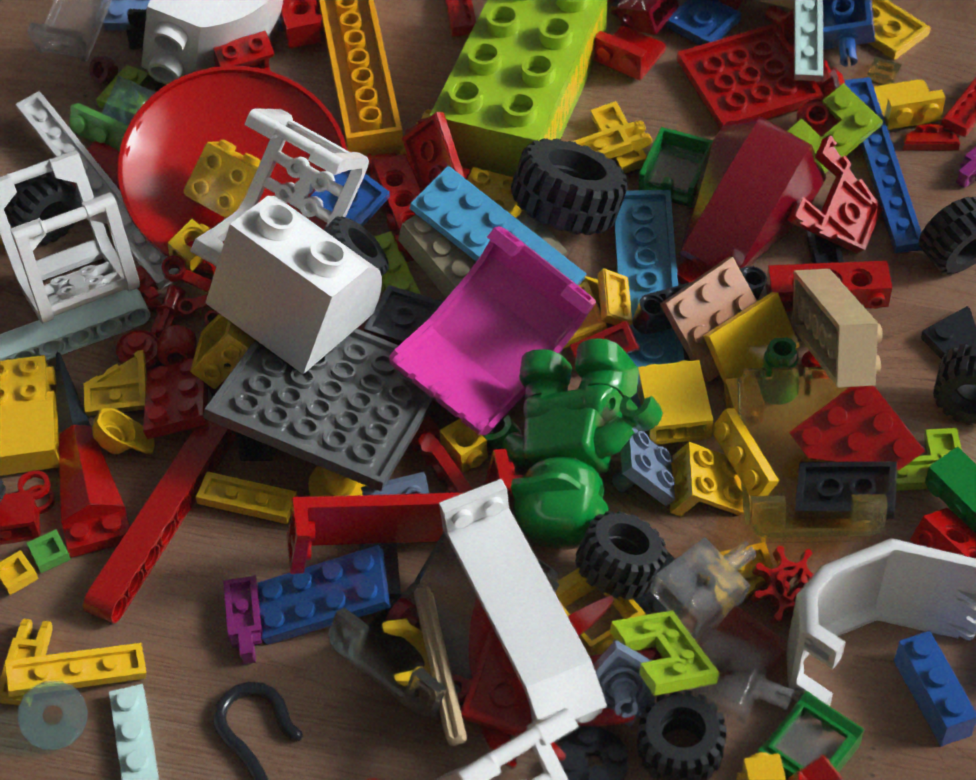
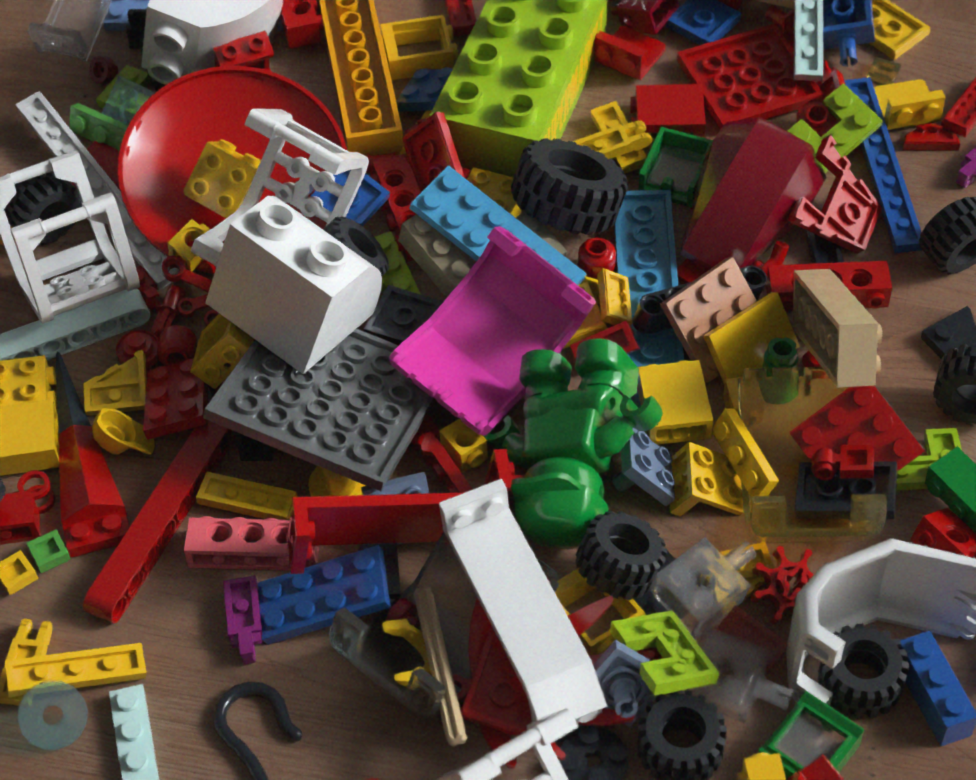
none -> coral brick [184,516,320,571]
none -> yellow window [380,15,458,81]
none -> blue plate [396,67,452,112]
none -> red head [578,237,616,280]
none -> red panel [630,84,706,138]
none -> red arm [753,241,790,276]
none -> red plate [811,445,874,480]
none -> black tyre [818,623,909,719]

